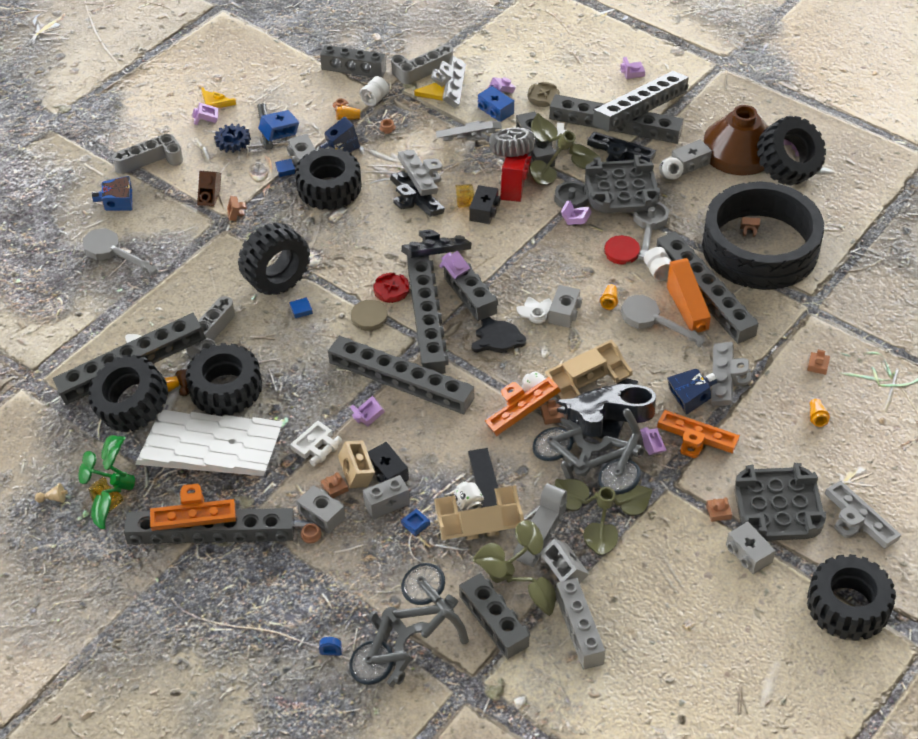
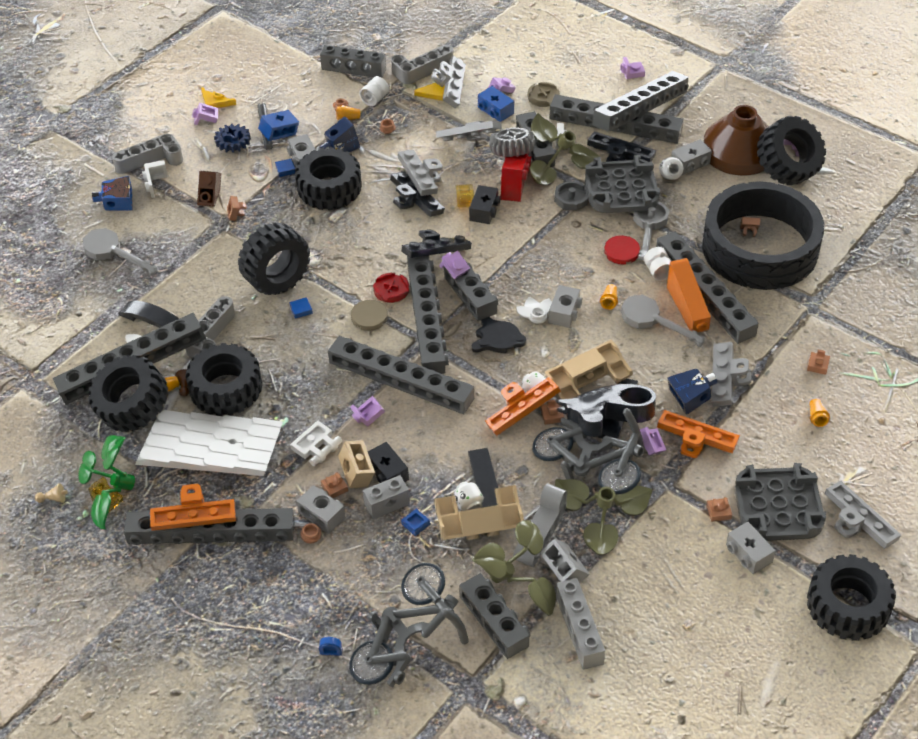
lavender bracket [561,201,592,225] -> none
none -> black slope [118,301,180,328]
none -> white bracket [142,160,168,198]

